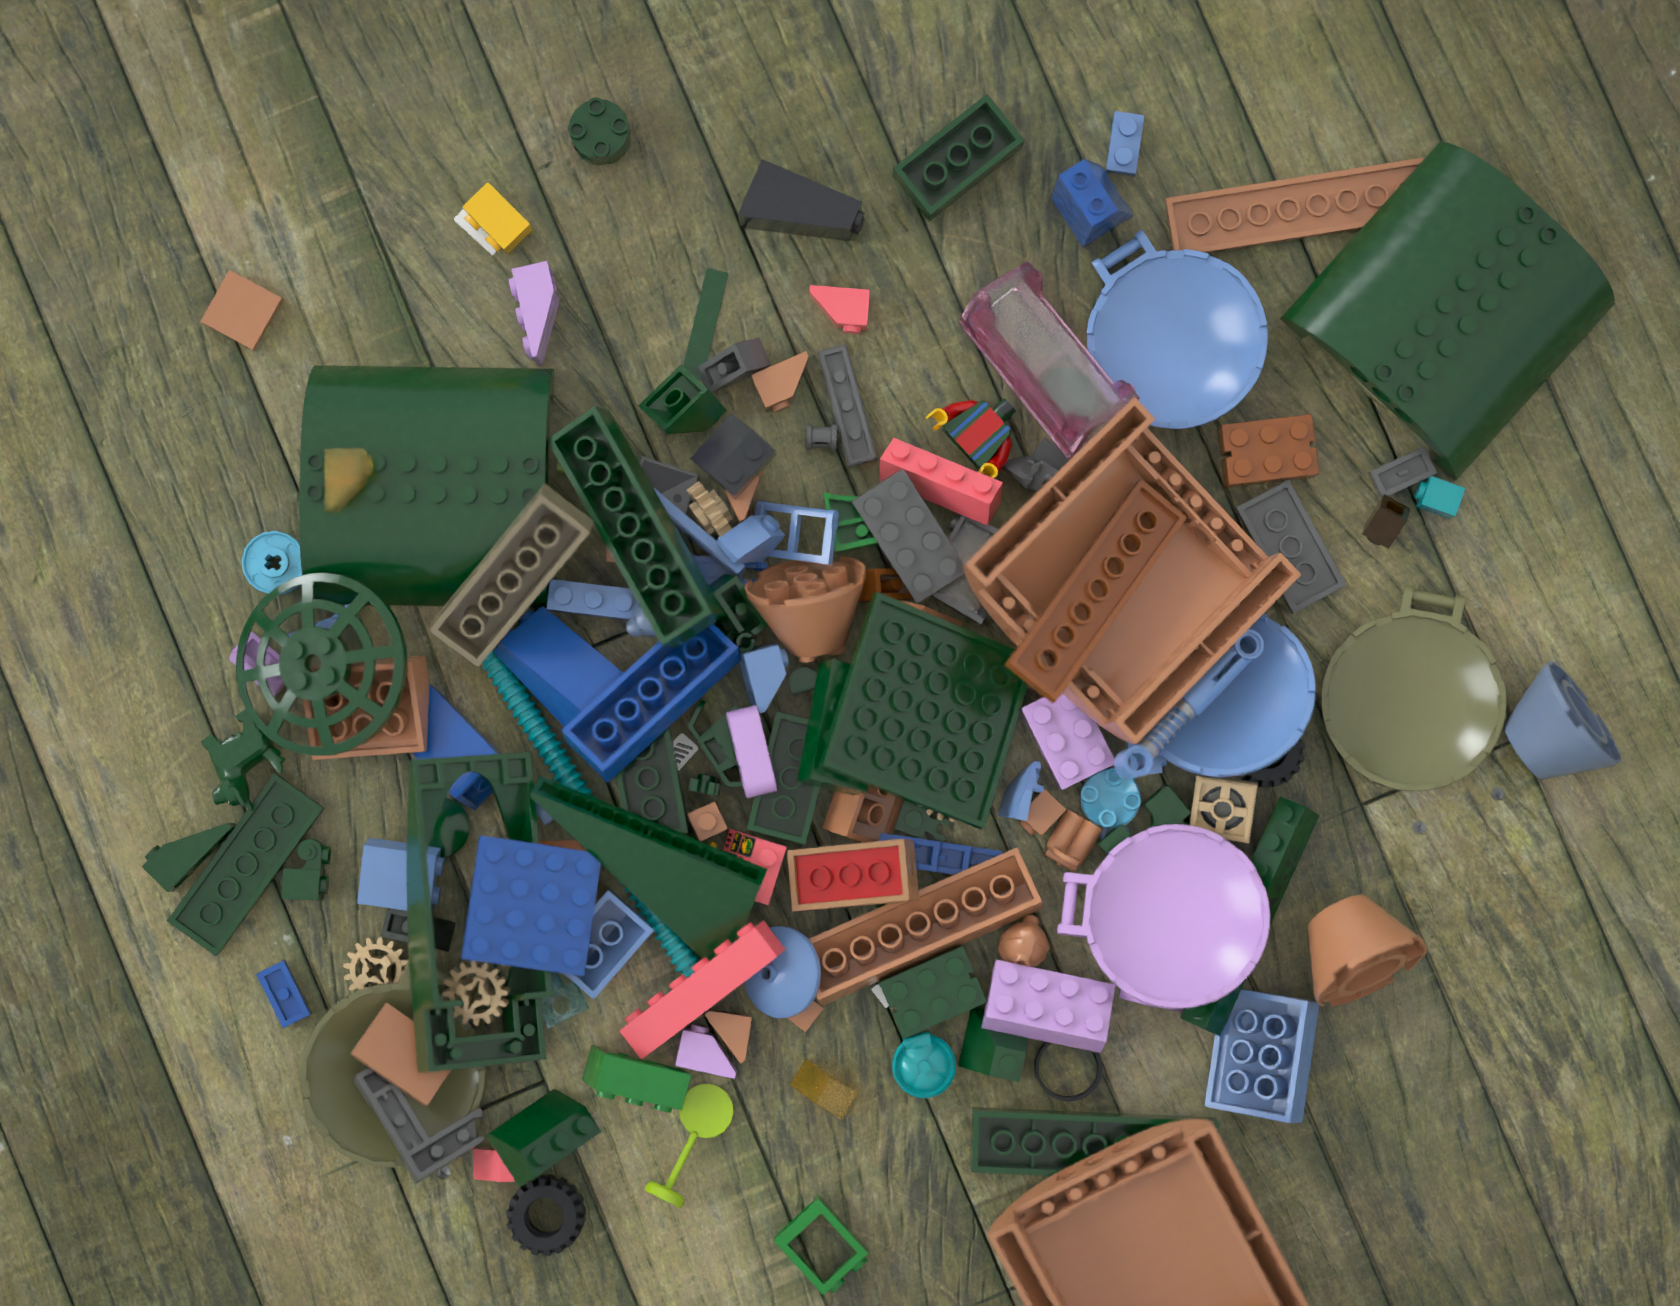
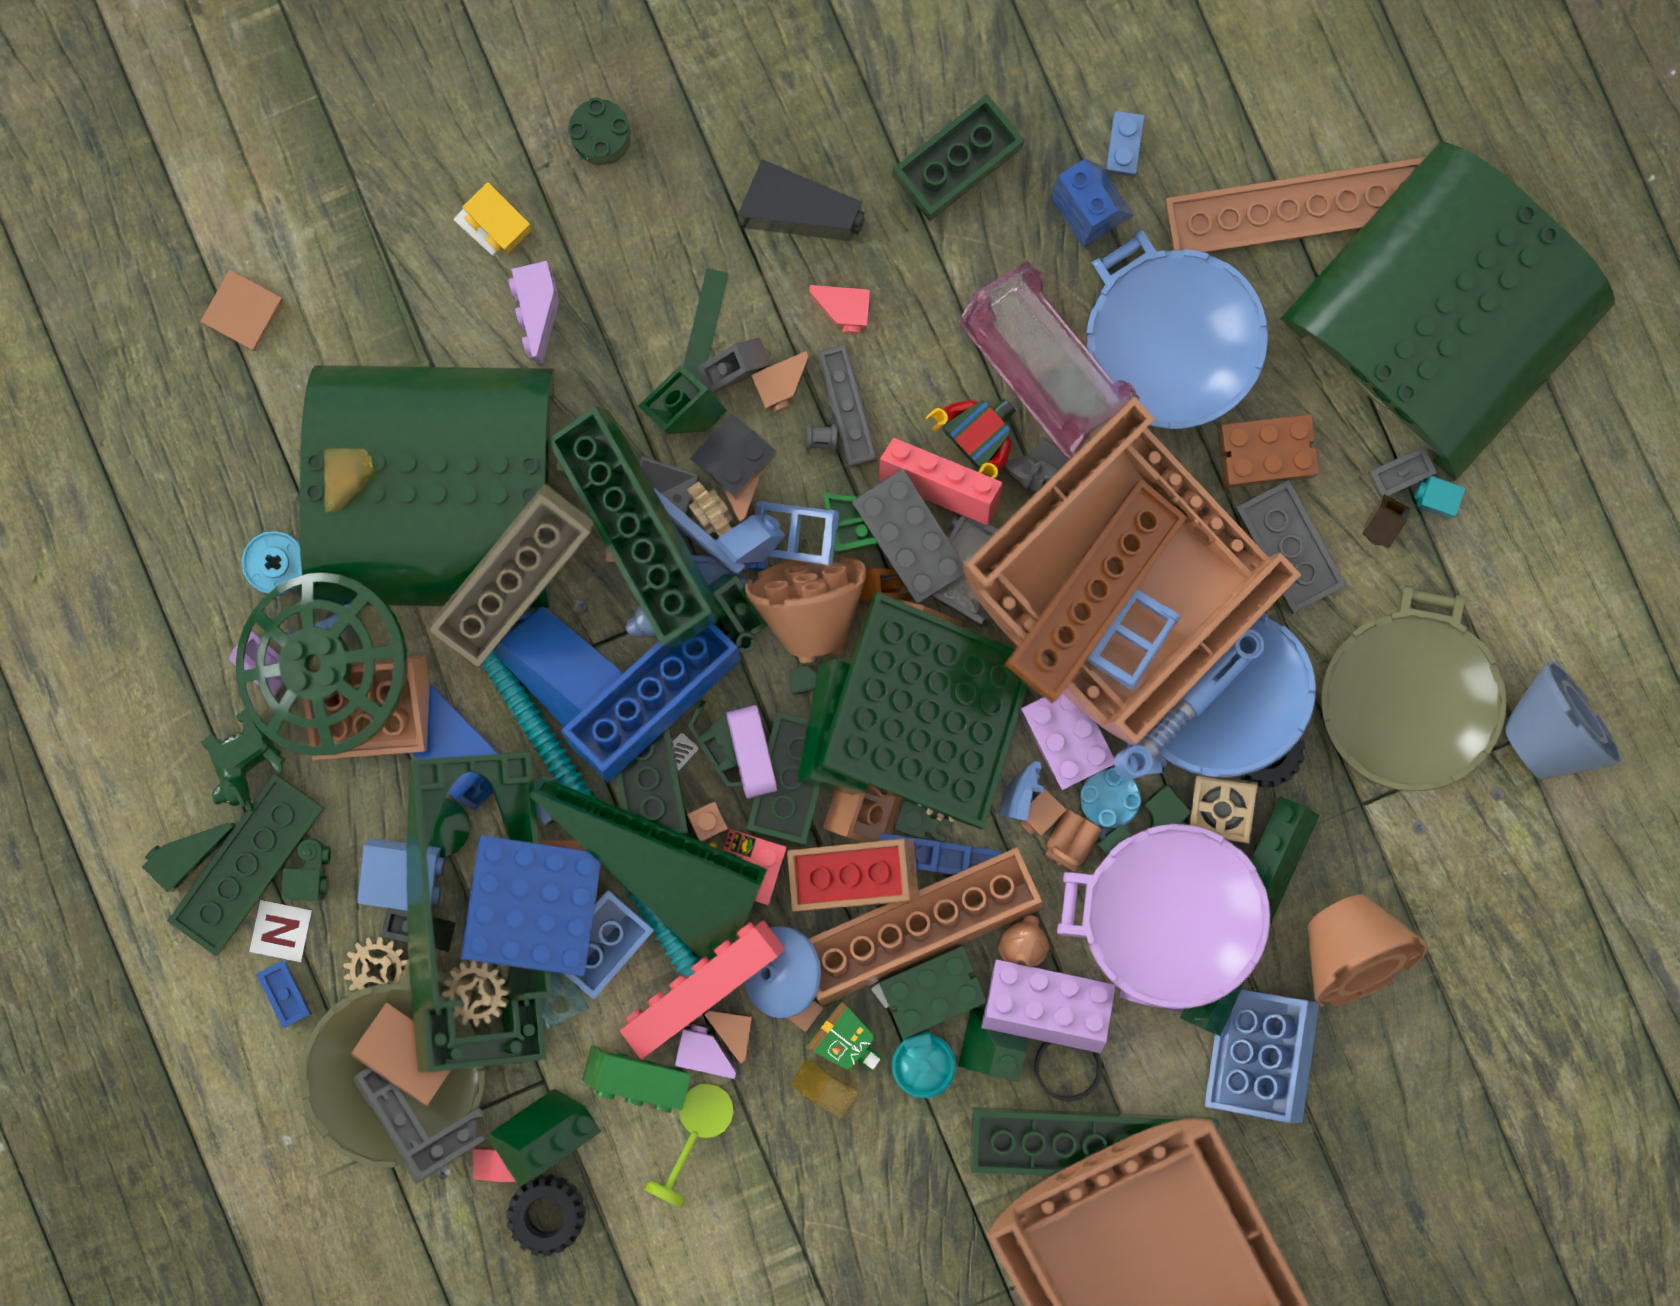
medium blue brick [547,579,639,621] -> none
dark green plate [688,773,721,796] -> none
medium blue slope [739,643,789,713] -> none
green window [773,1195,868,1295] -> none
none -> white sticker [249,900,312,962]
none -> green torso [806,999,882,1071]
none -> medium blue window [1087,589,1181,690]

